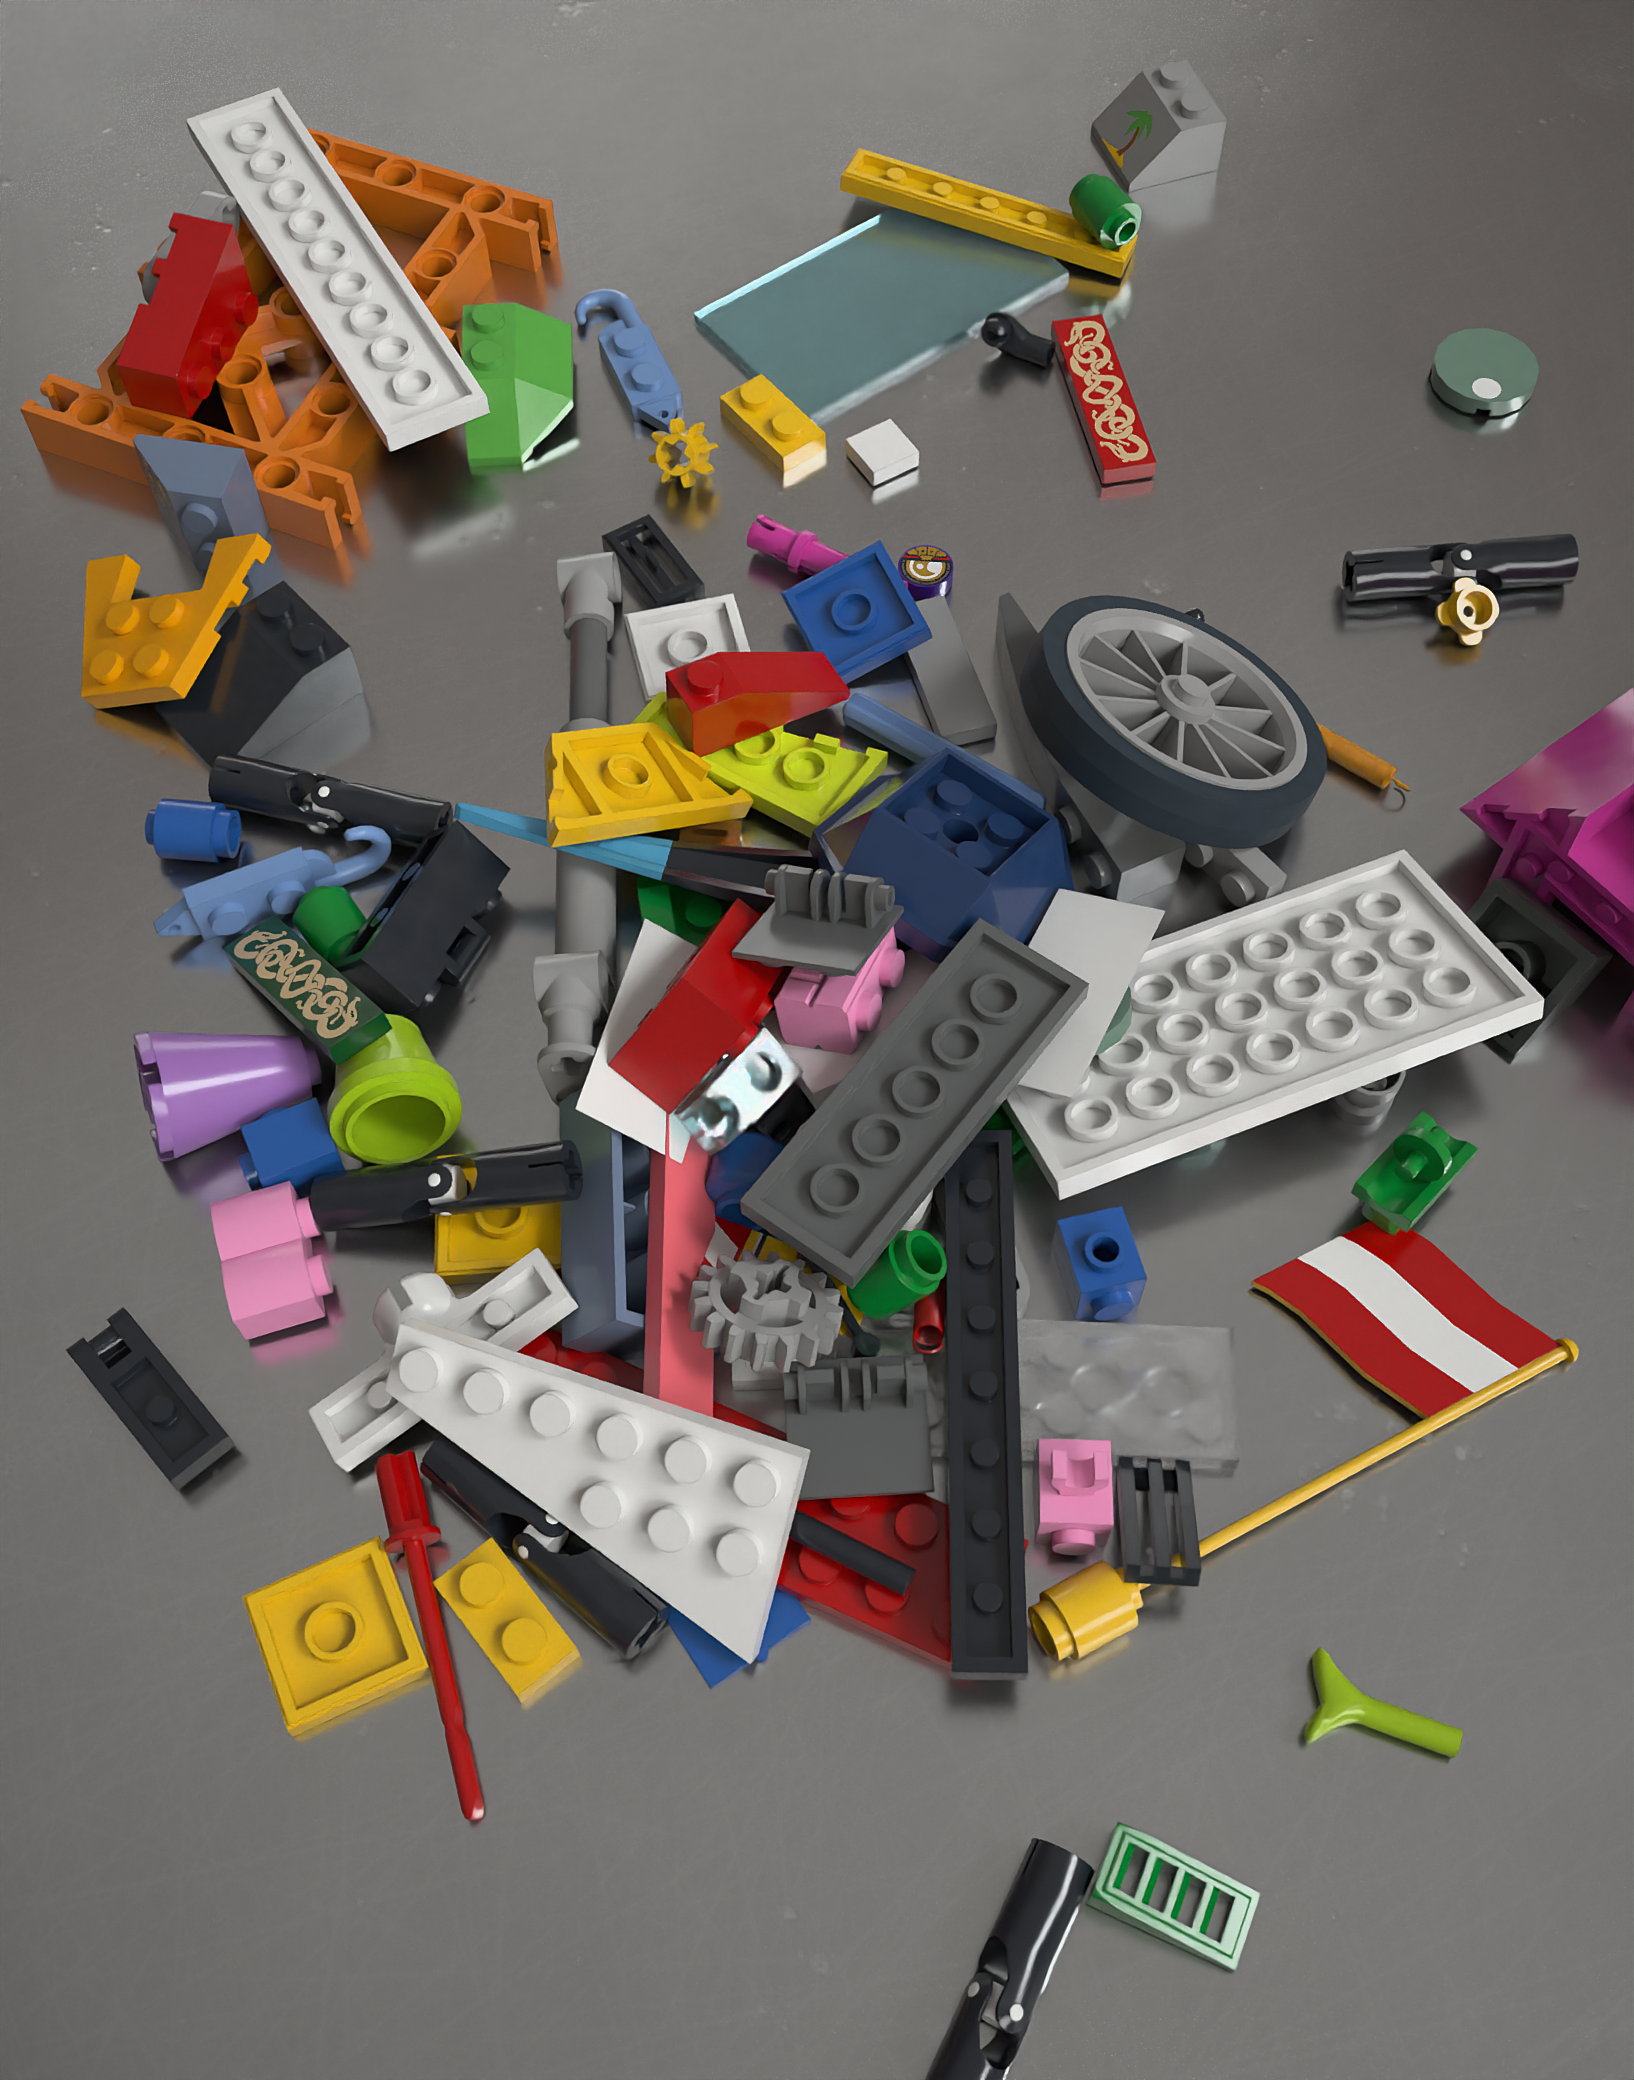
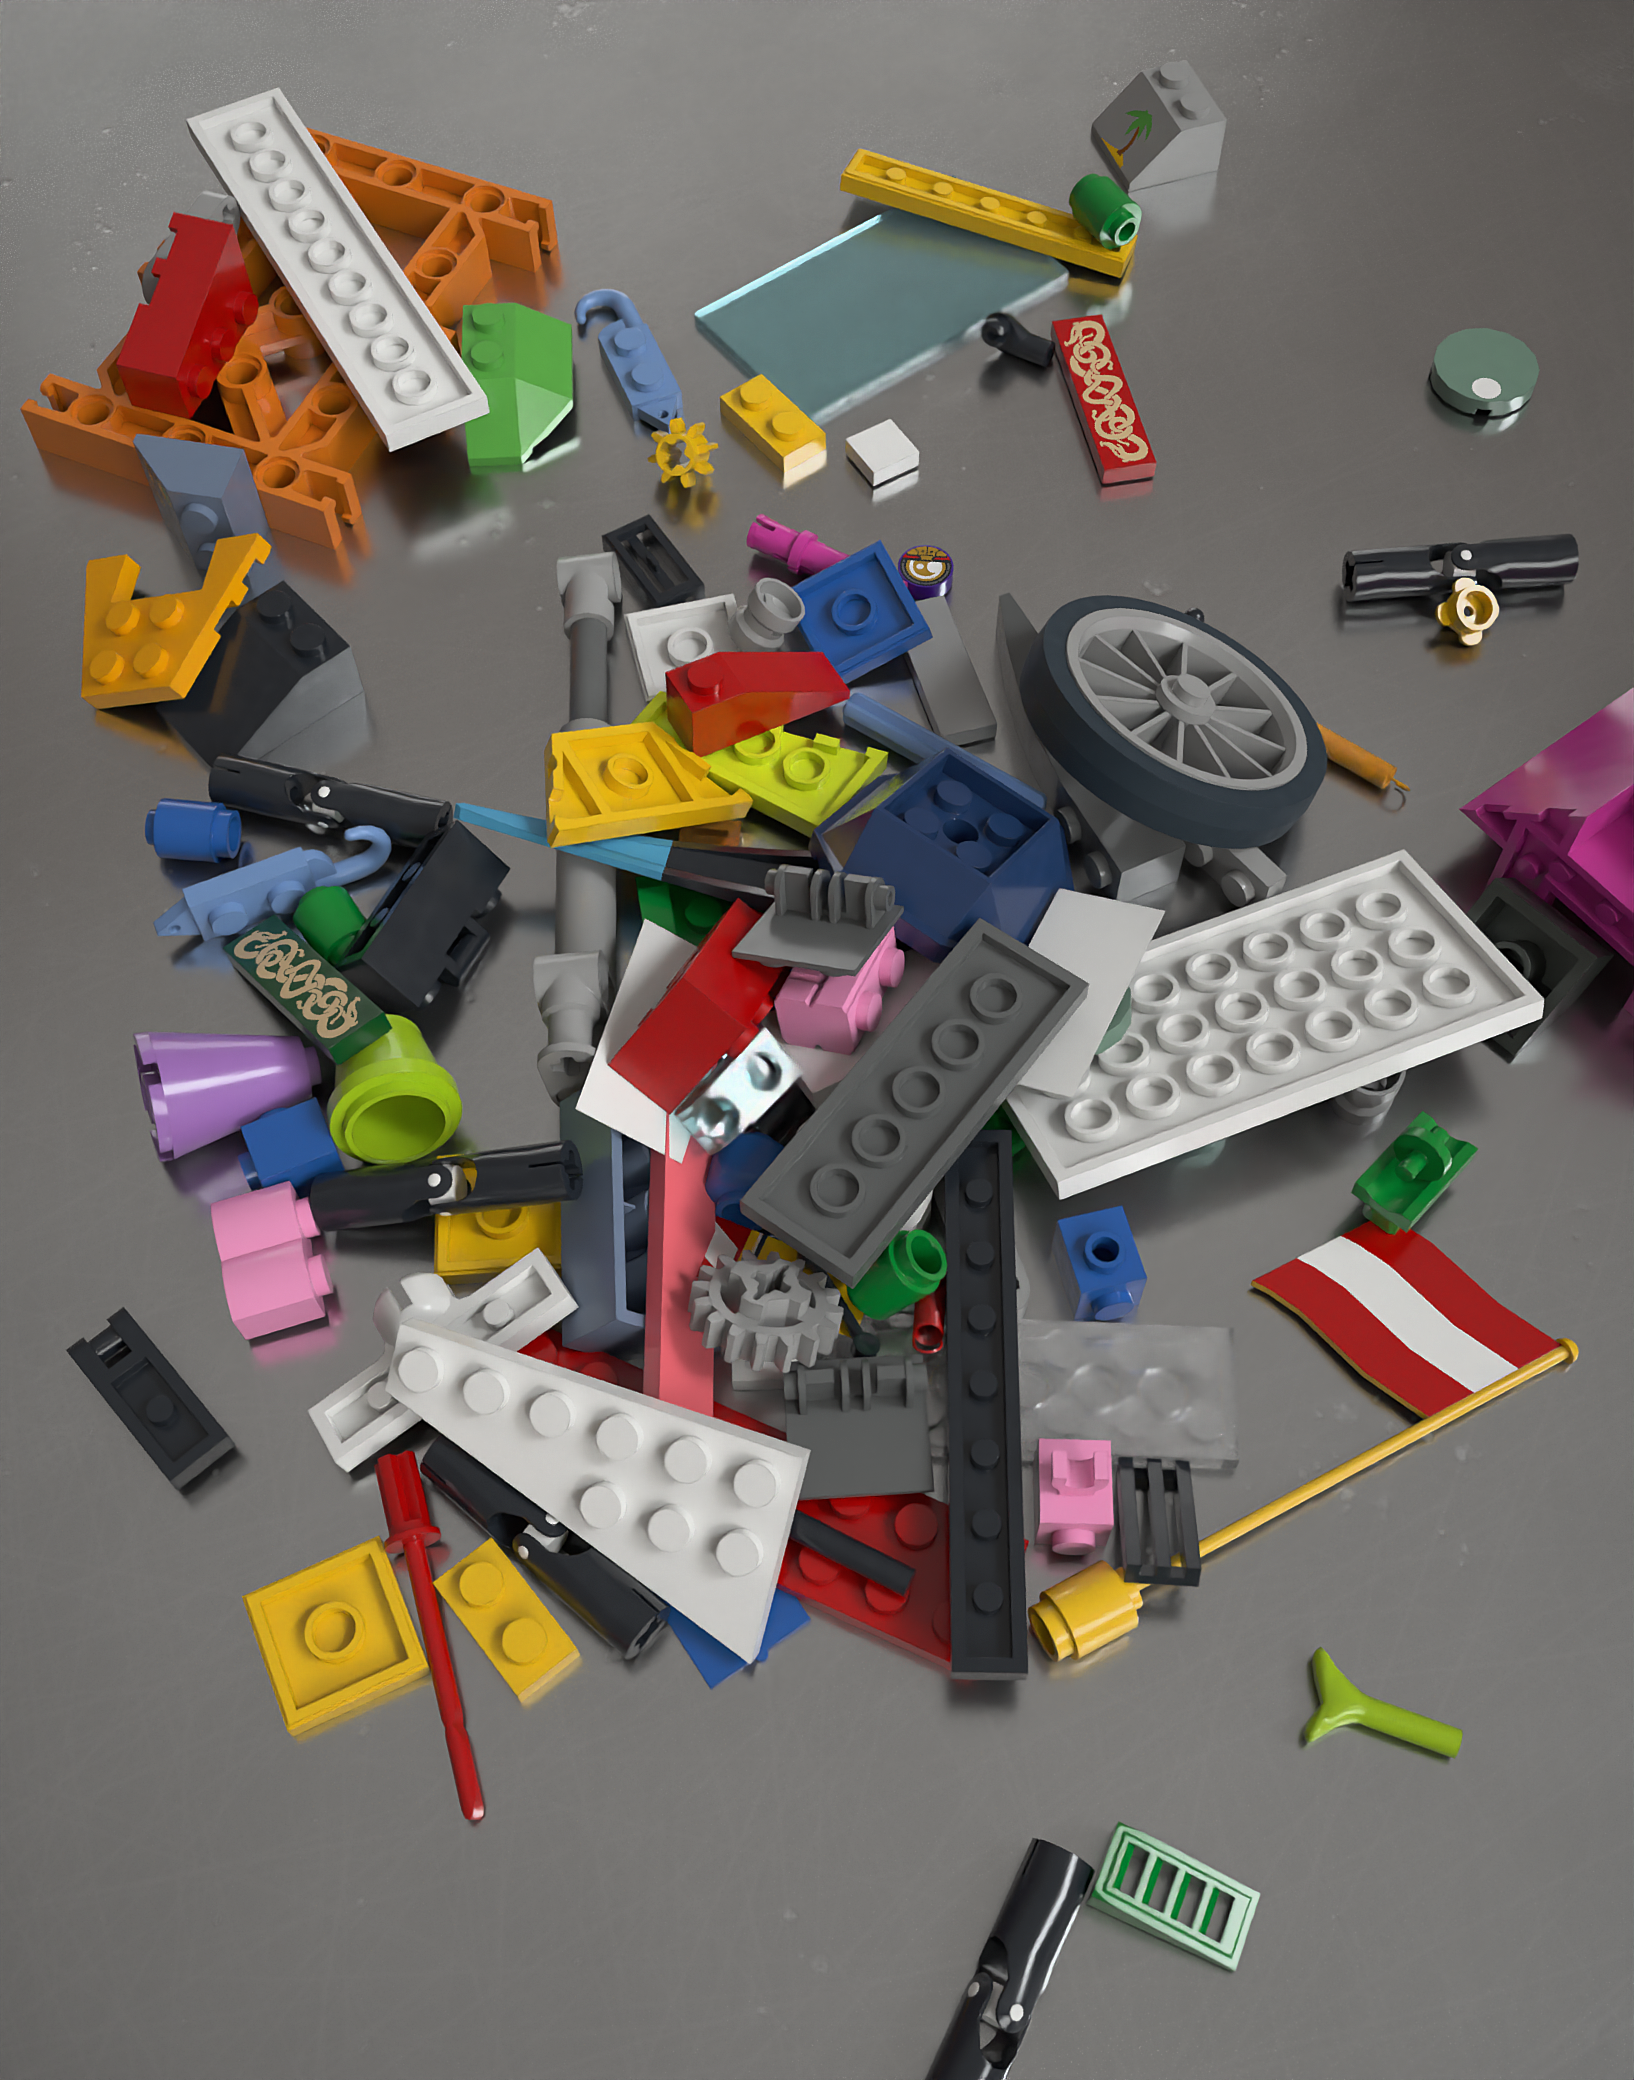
none -> light grey wheel [727,578,805,652]

